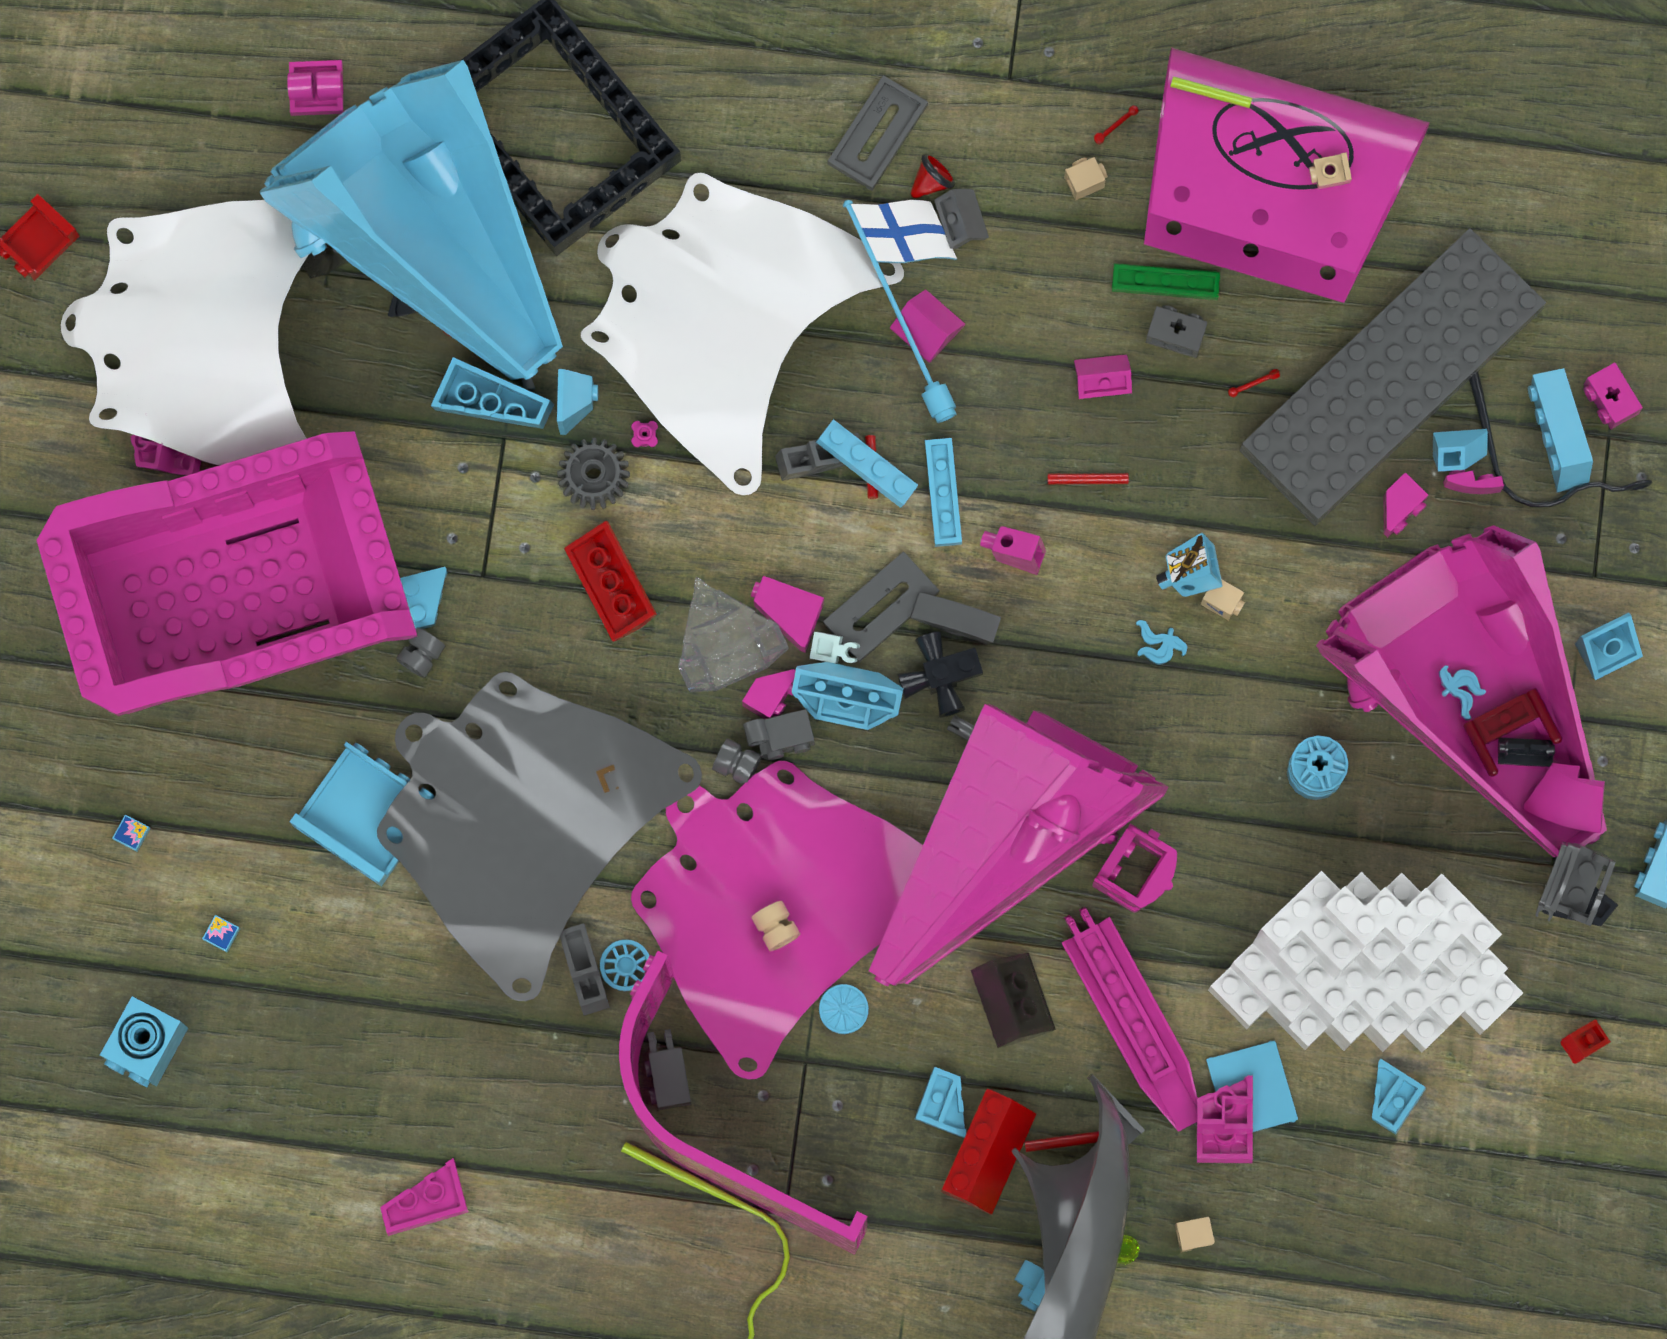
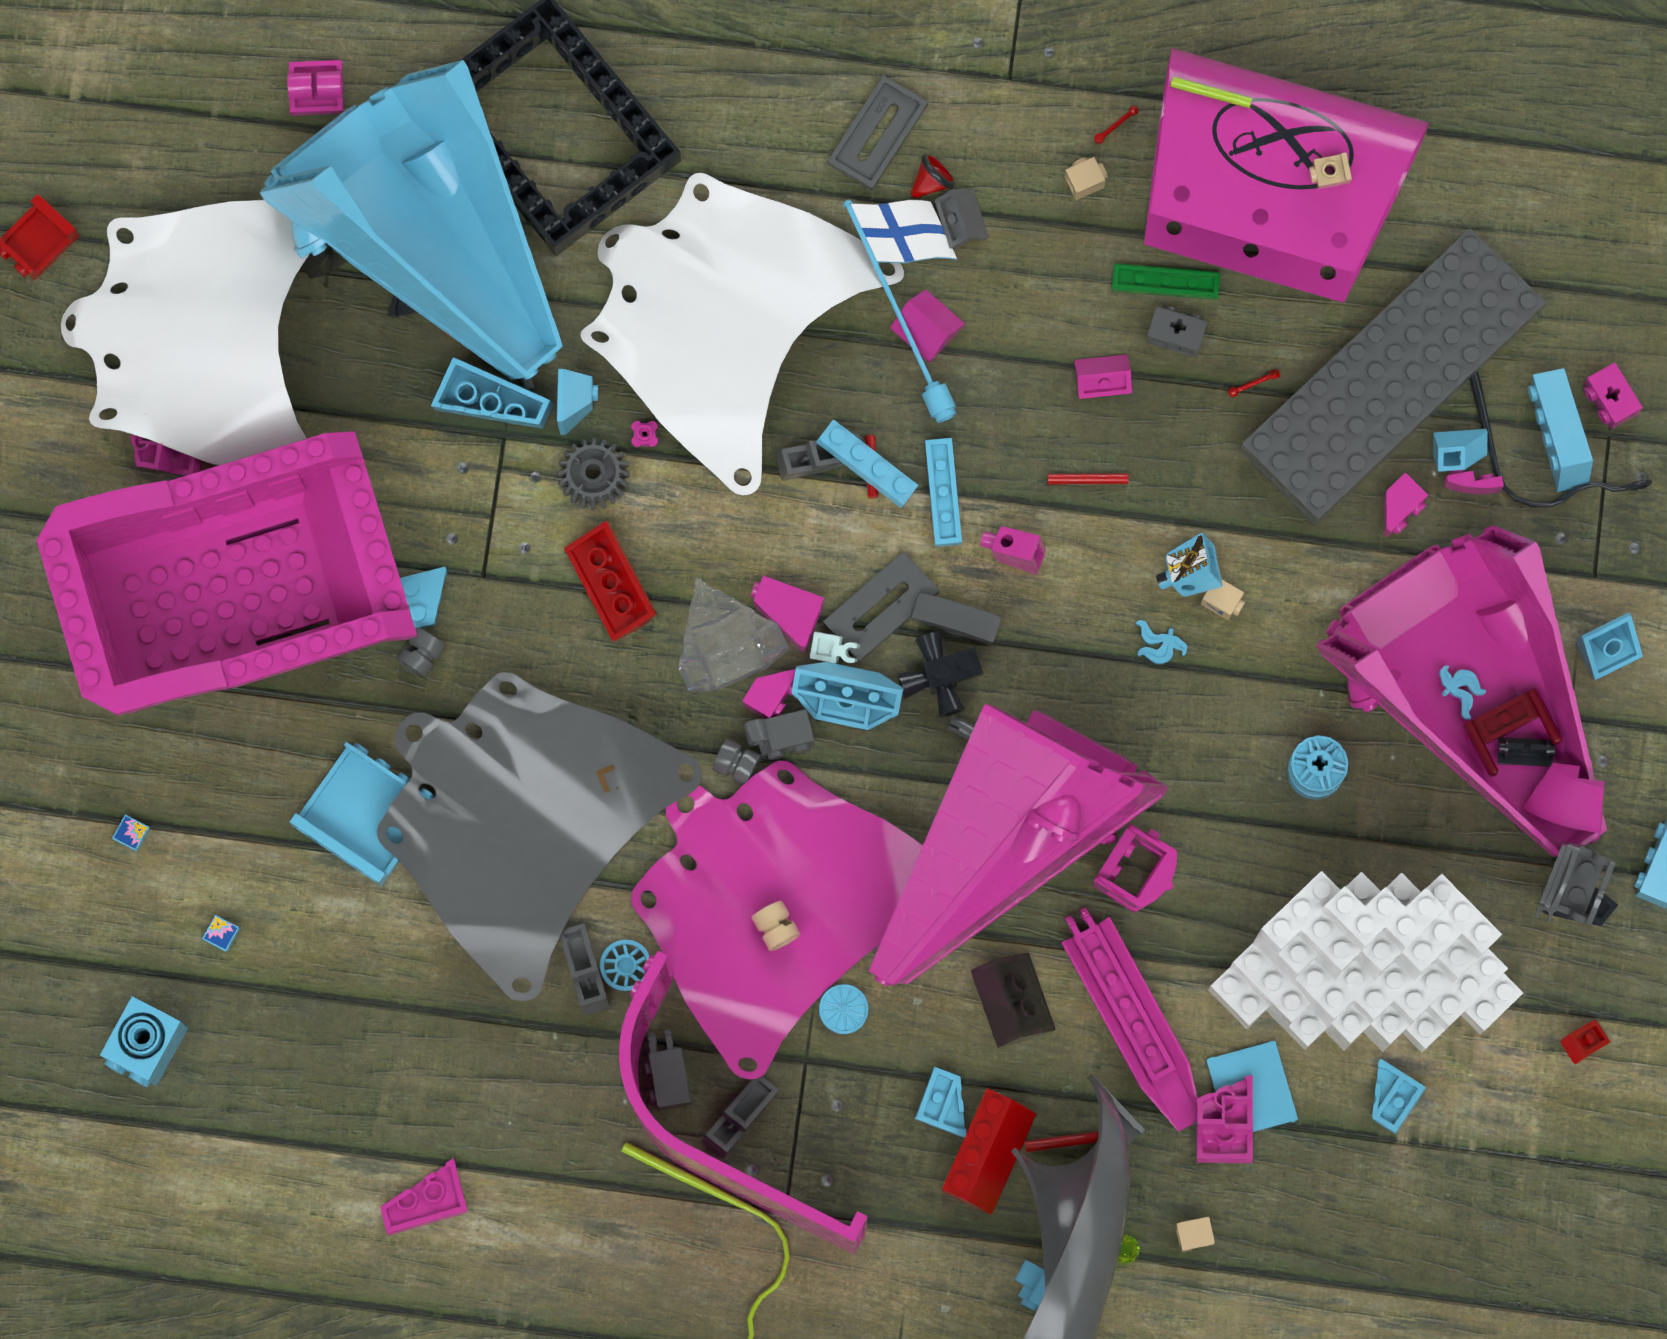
none -> dark grey slope [702,1077,779,1159]

